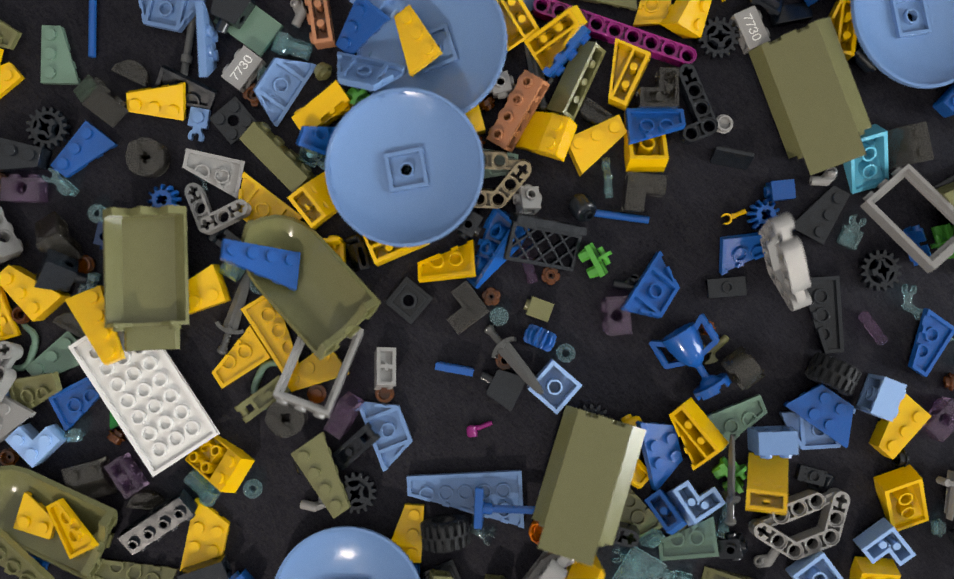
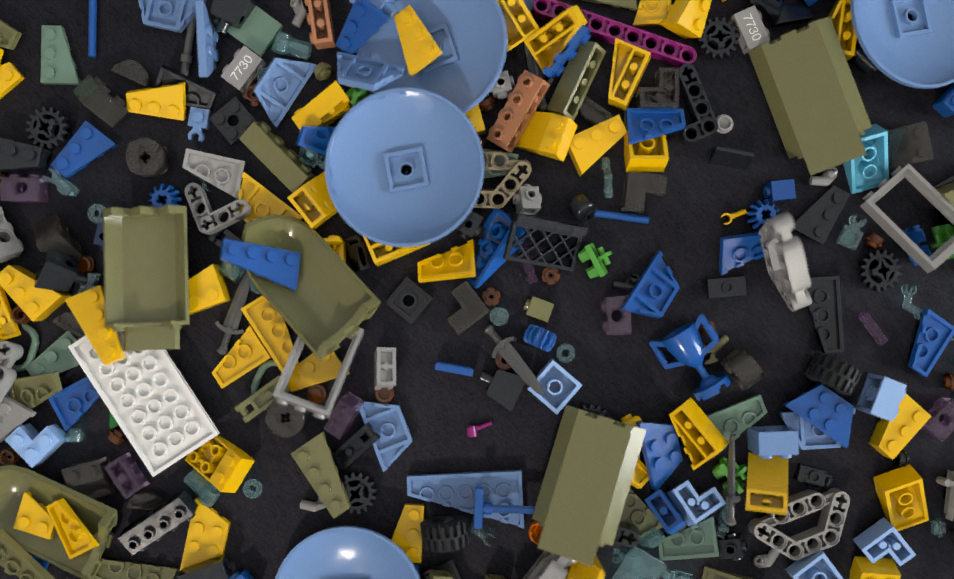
none -> reddish brown plate [865,232,884,249]

